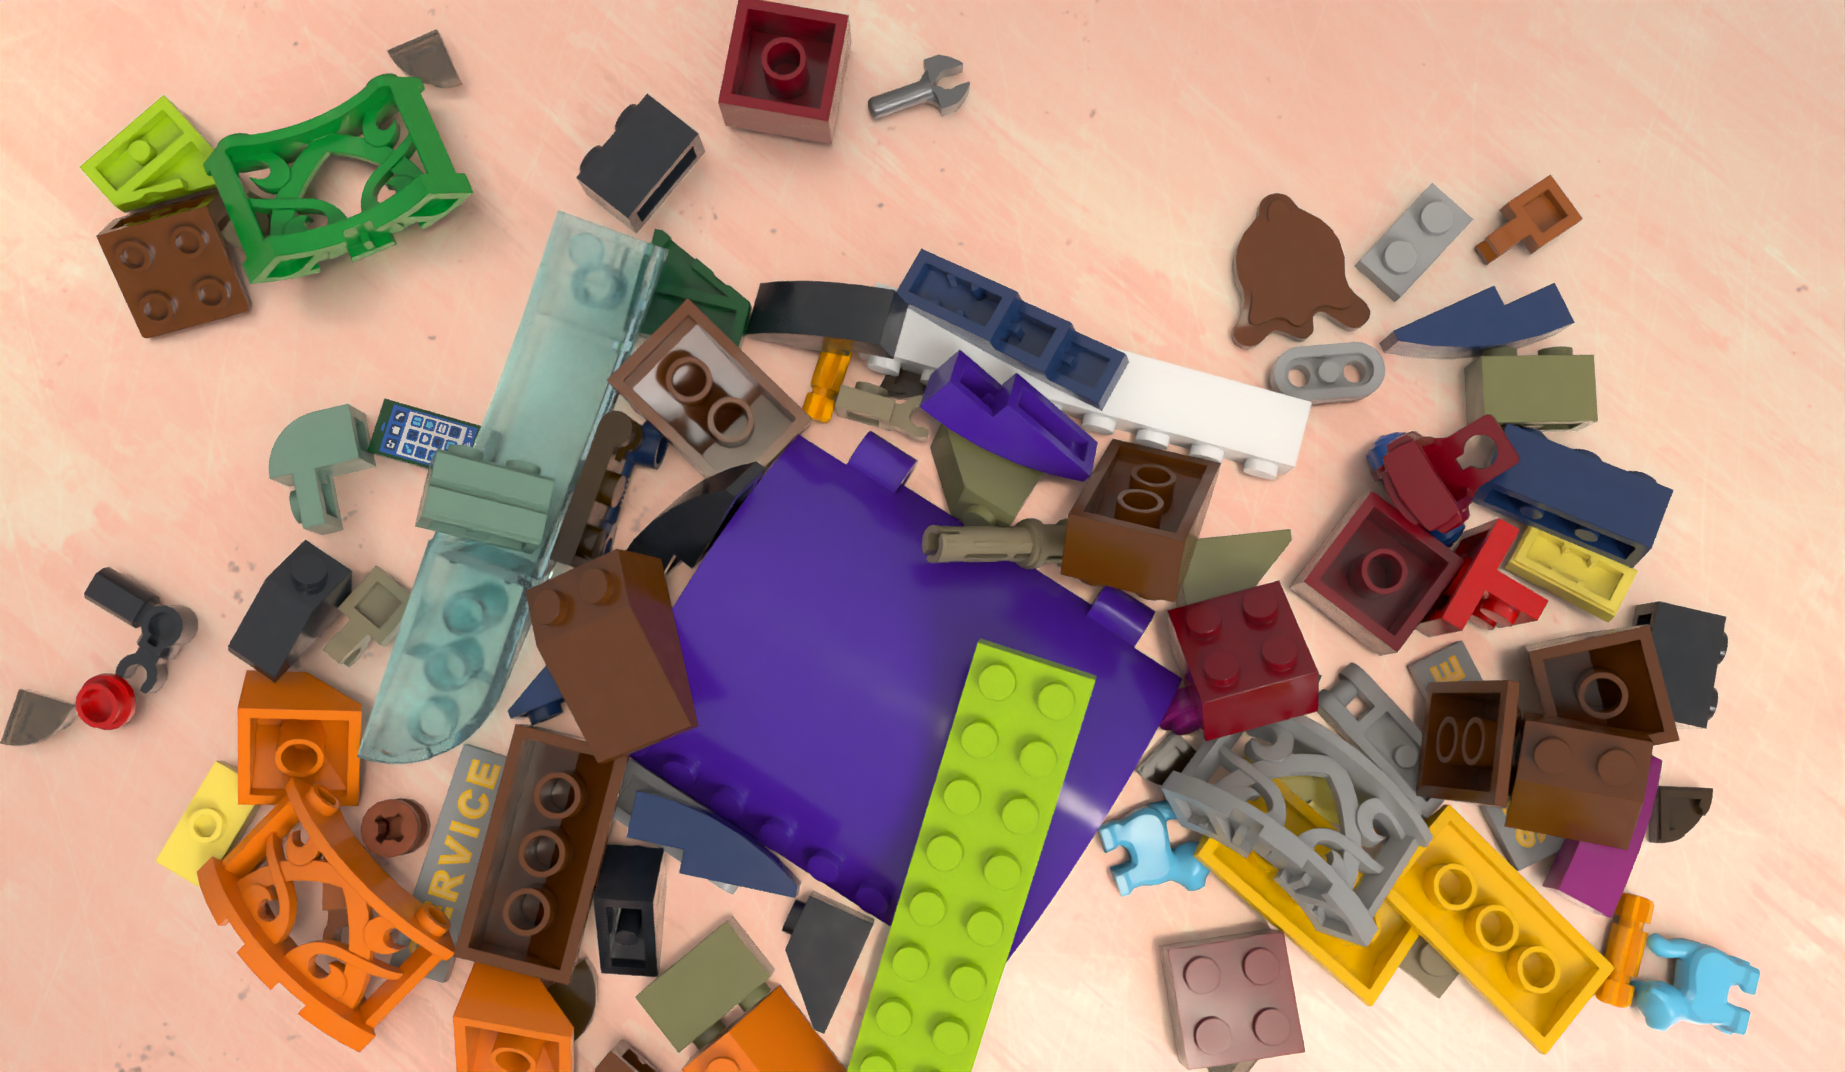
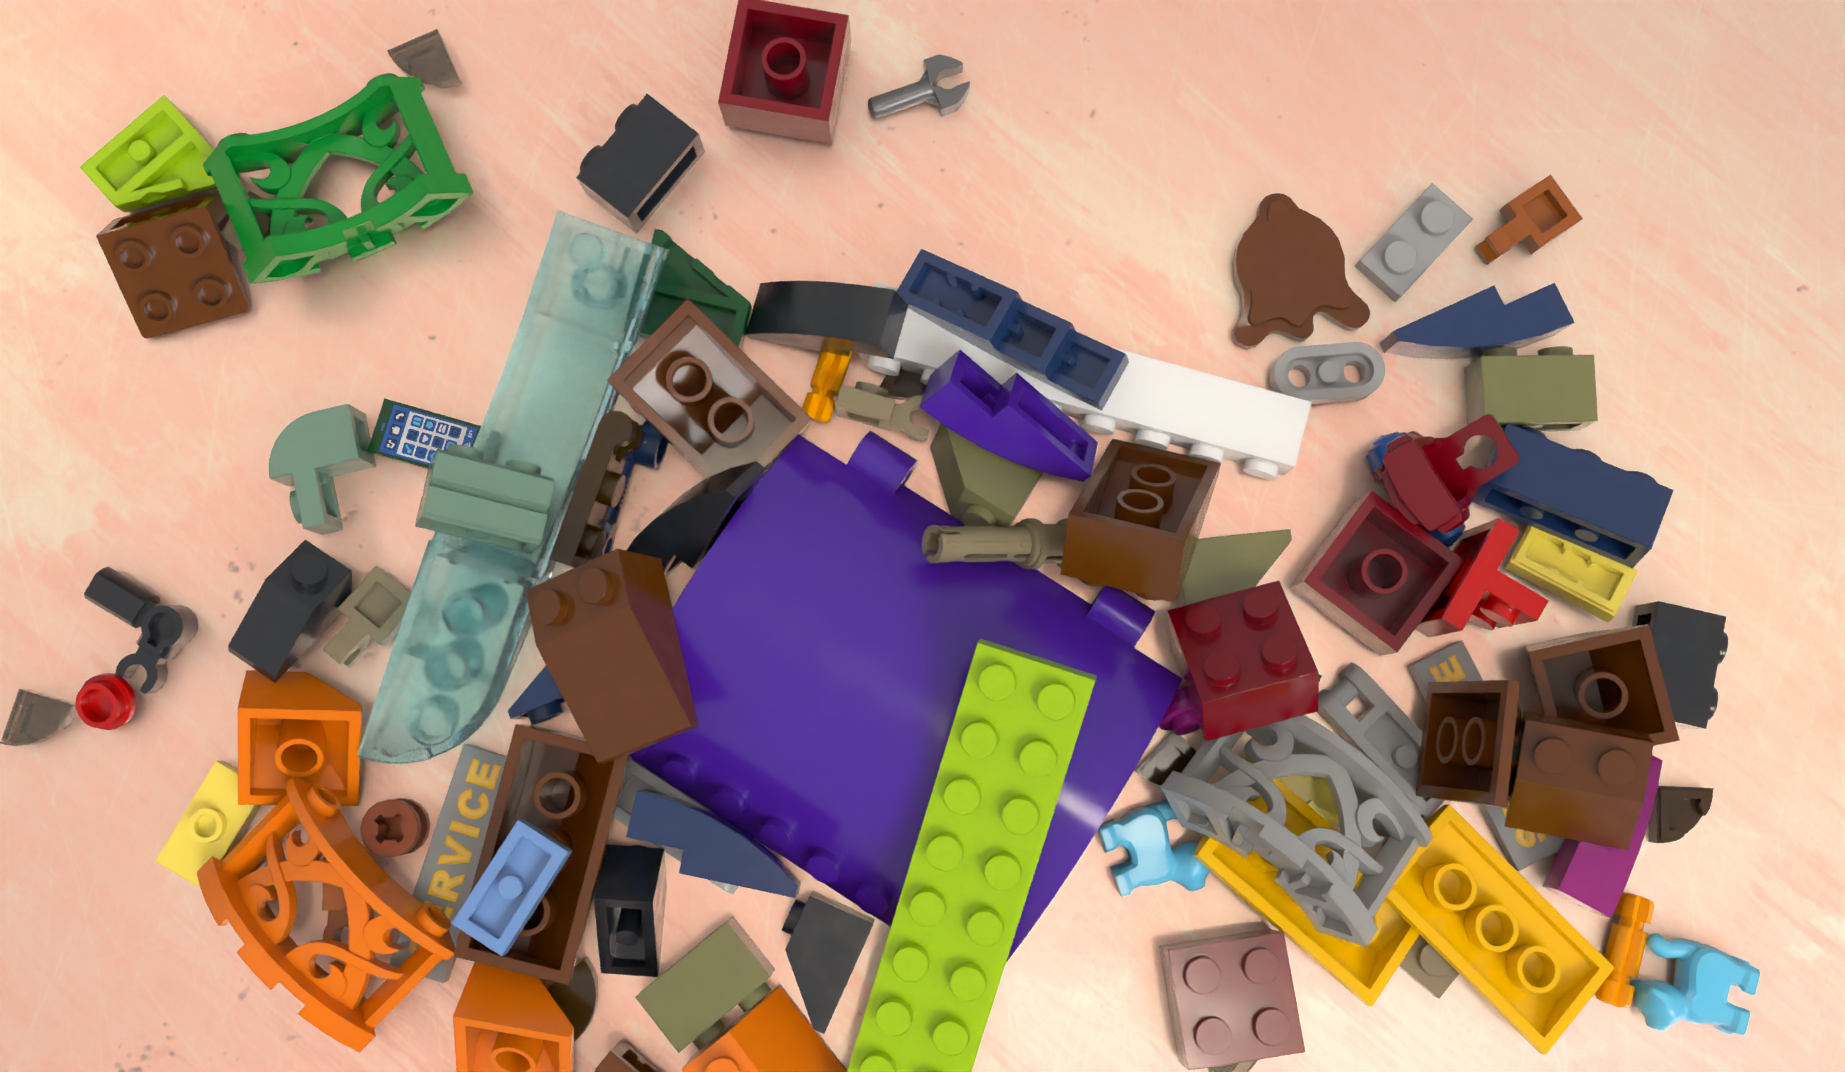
none -> medium blue plate [451,819,573,956]

